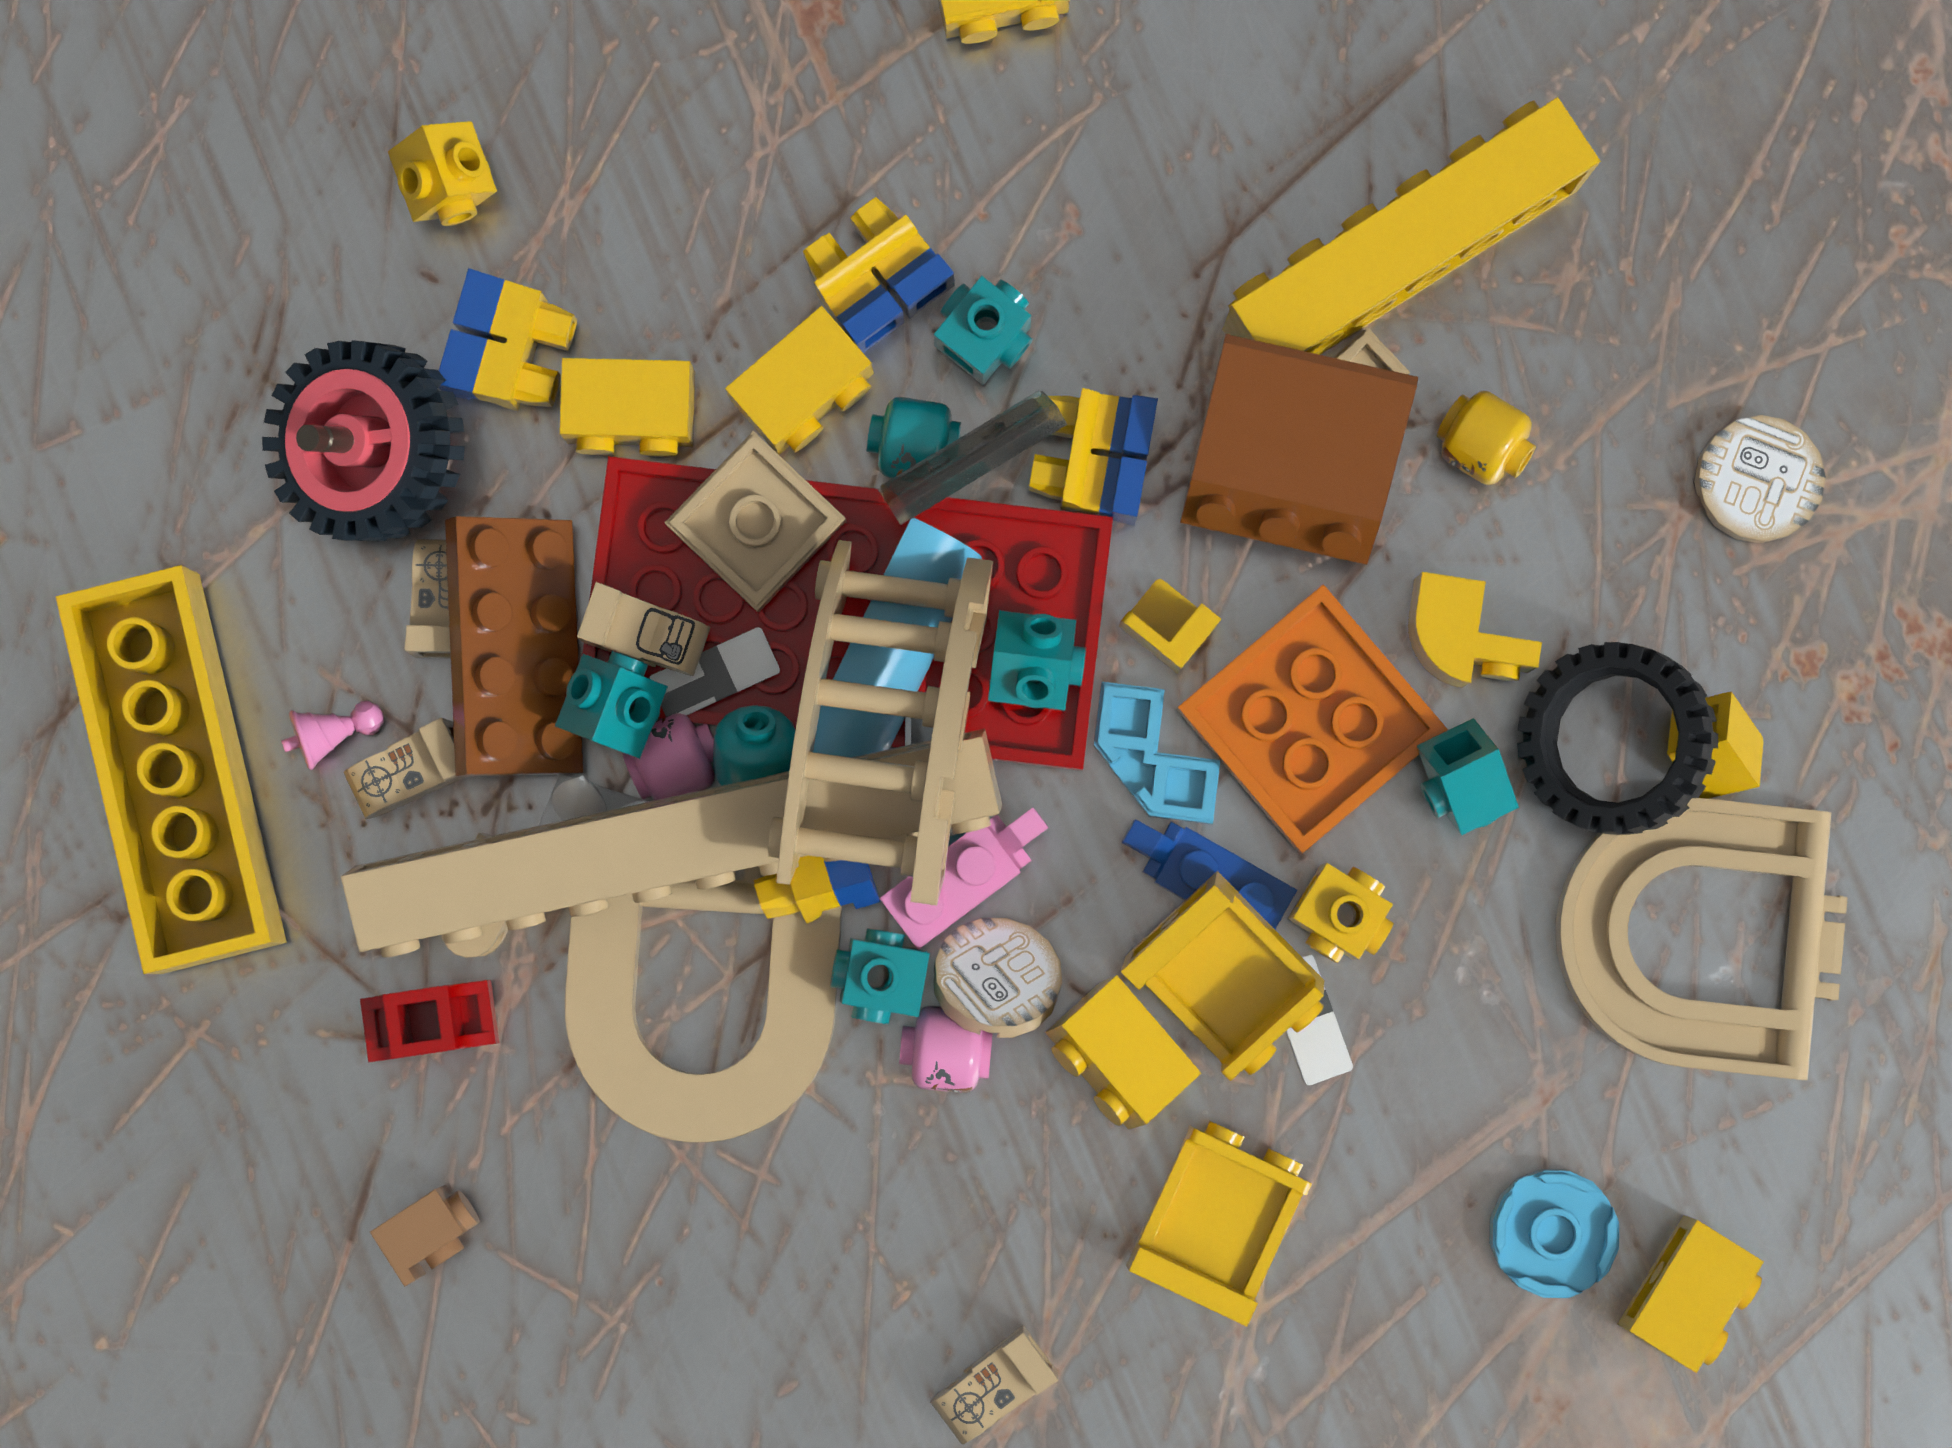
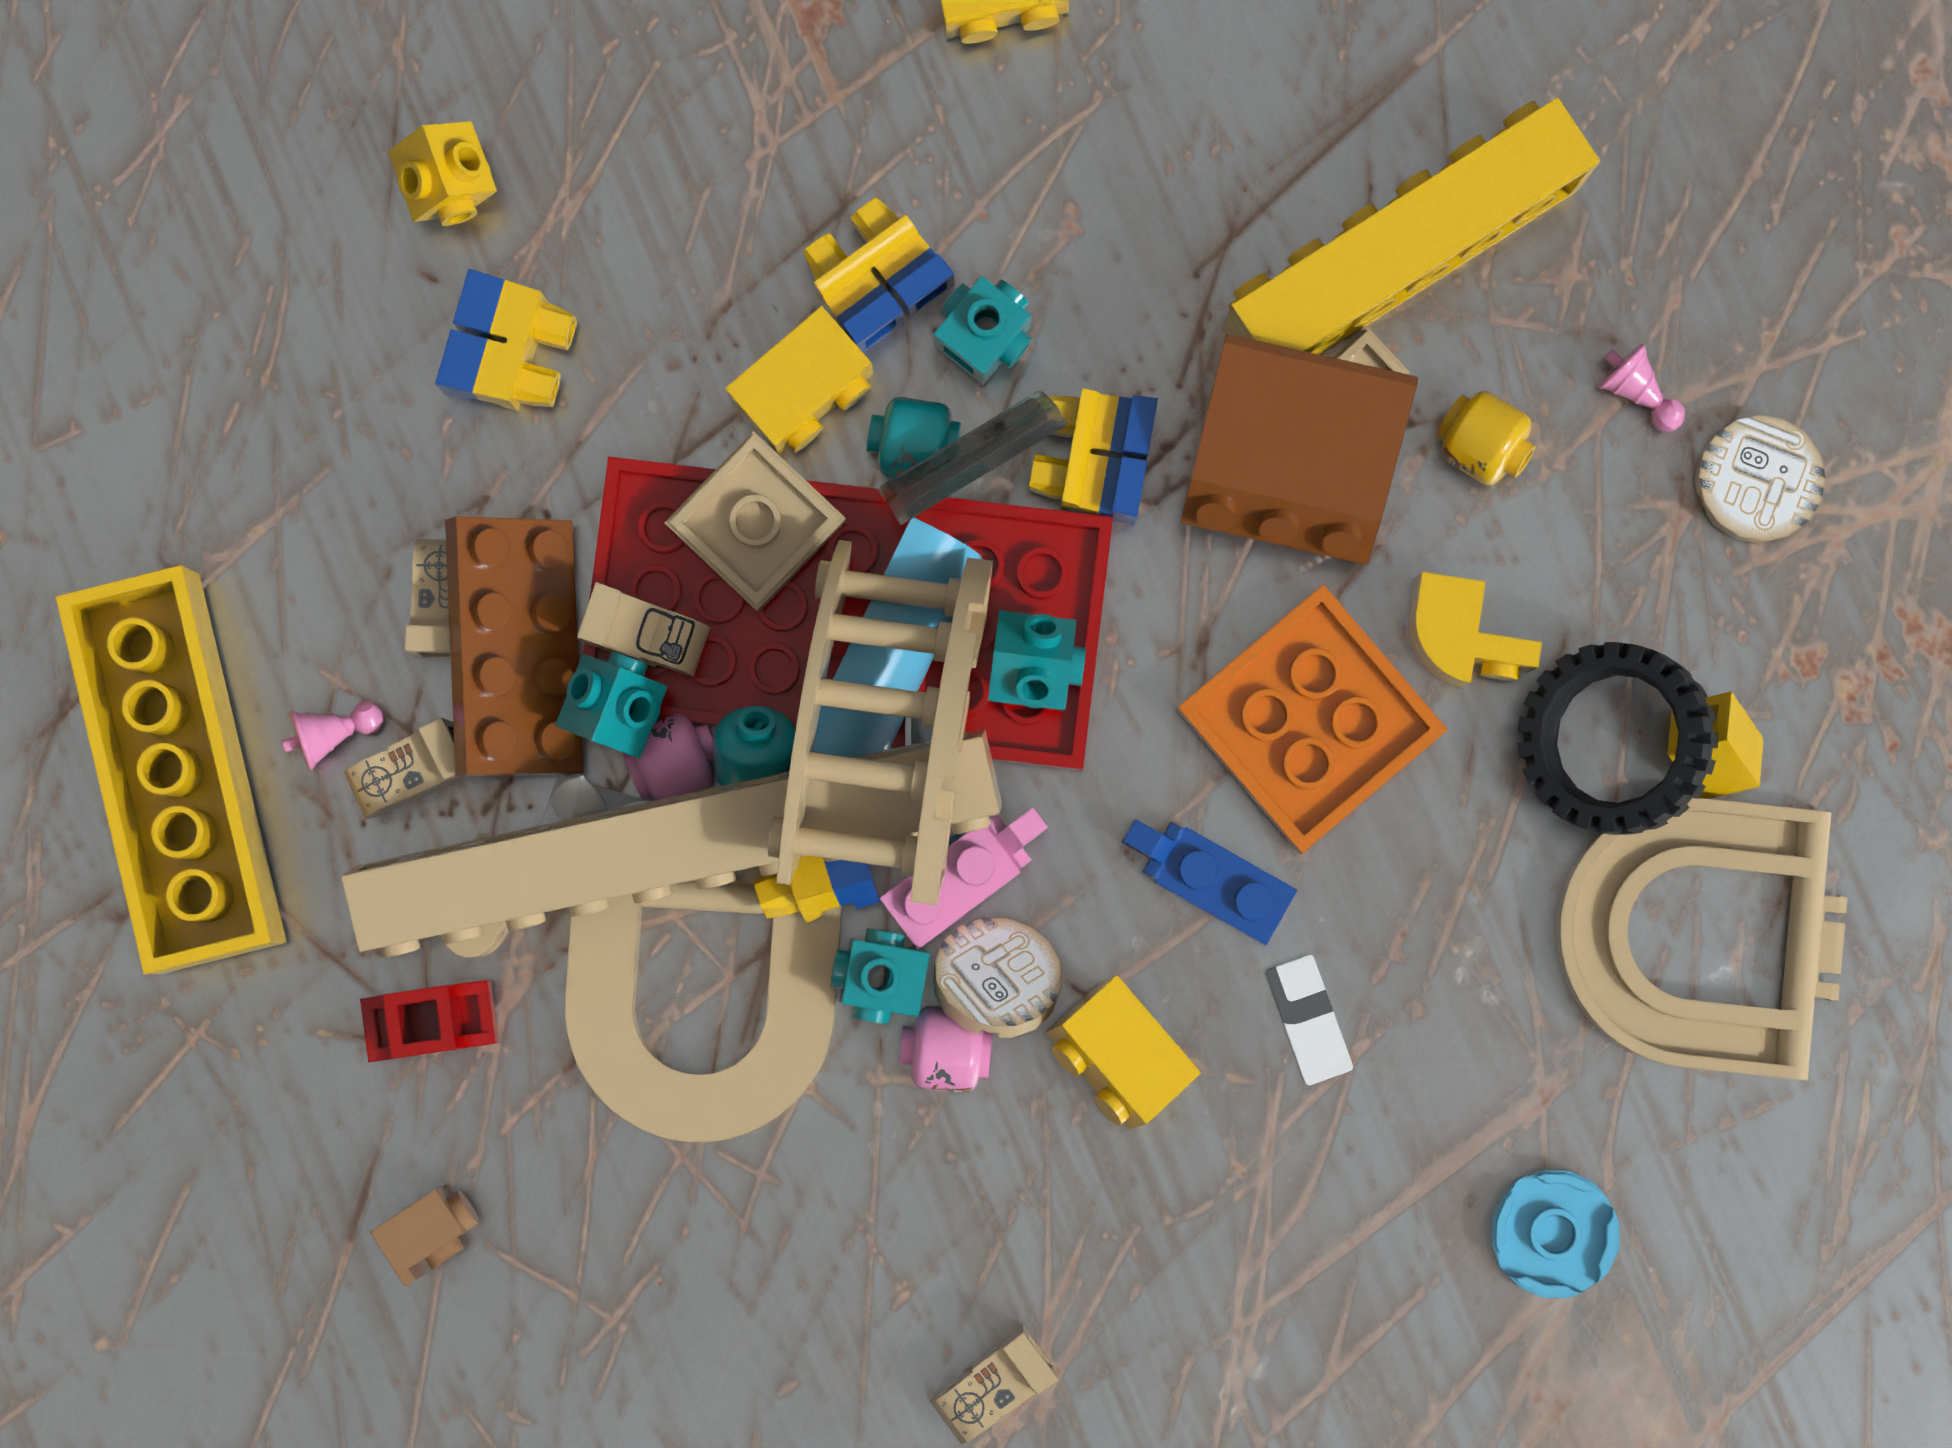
wheel [262,340,465,541] -> none
yellow brick [560,358,695,457] -> none
sticker [650,627,780,717] -> none
medium azure tile [1093,682,1220,824] -> none
yellow panel [1119,579,1221,674] -> none
yellow panel [1121,871,1325,1081] -> none
yellow panel [1126,1121,1312,1327] -> none
yellow brick [1287,863,1394,963] -> none
teal brick [1417,718,1519,836] -> none
yellow brick [1617,1215,1764,1373] -> none
none -> bright pink piece [1597,344,1685,433]

